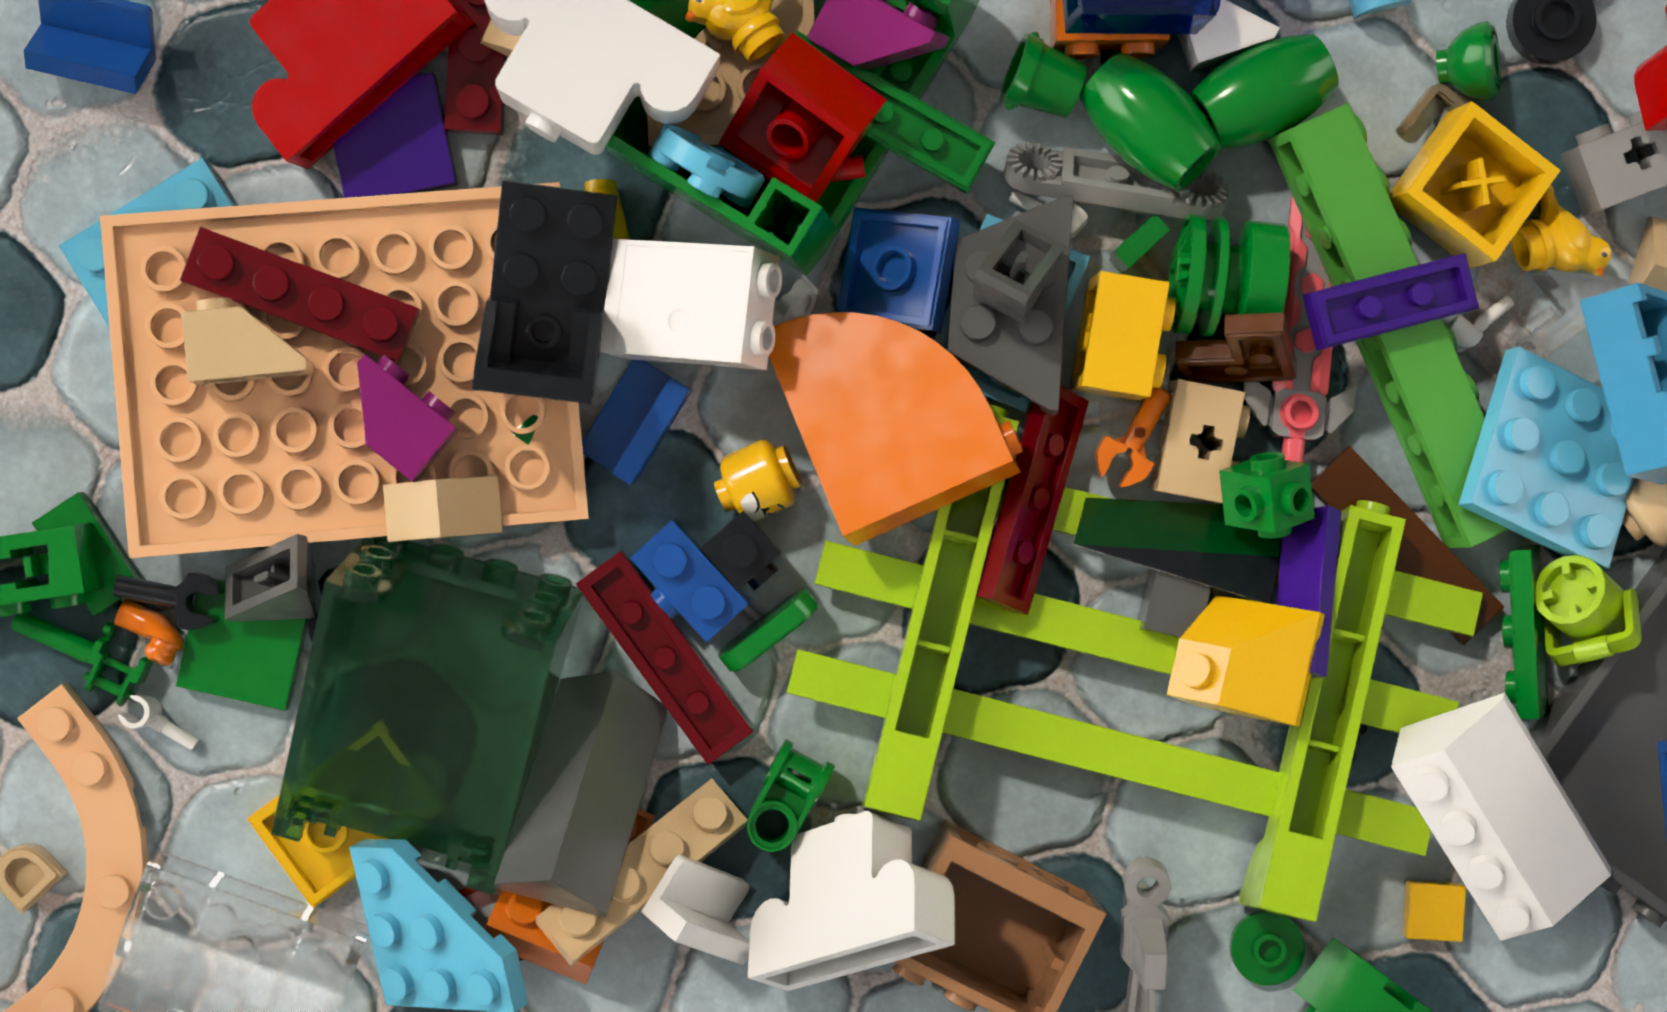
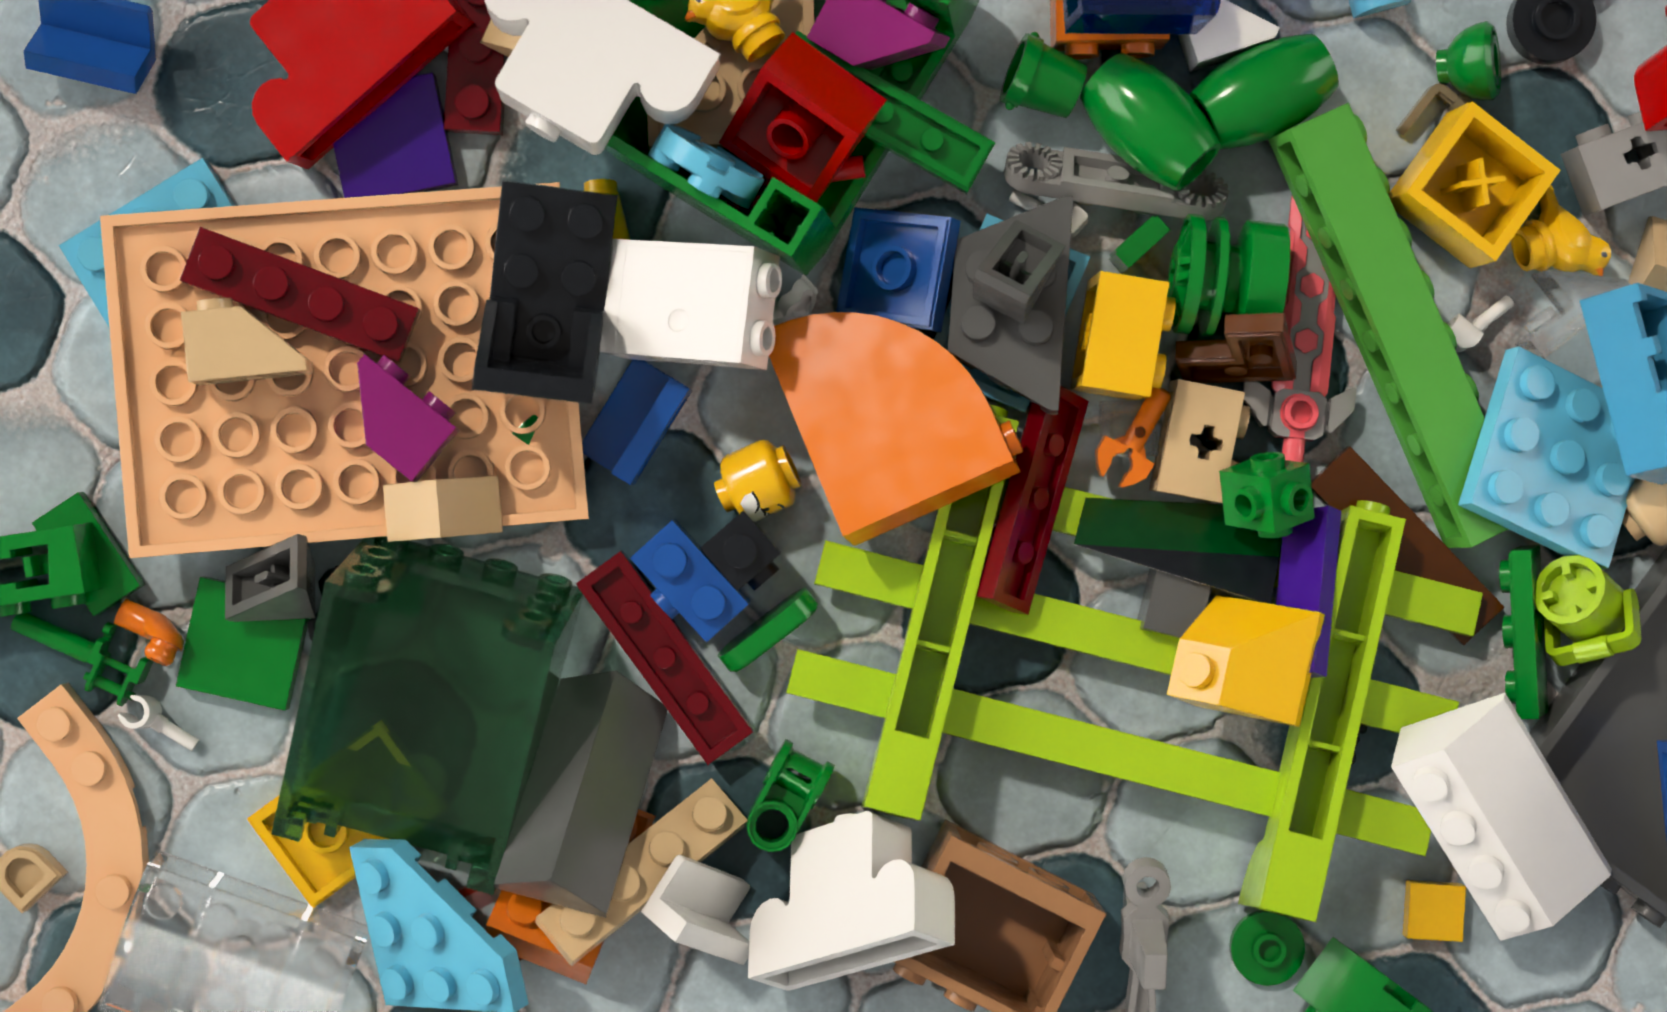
black bar [113,572,225,630] -> none
dark purple tile [1302,253,1480,351] -> none

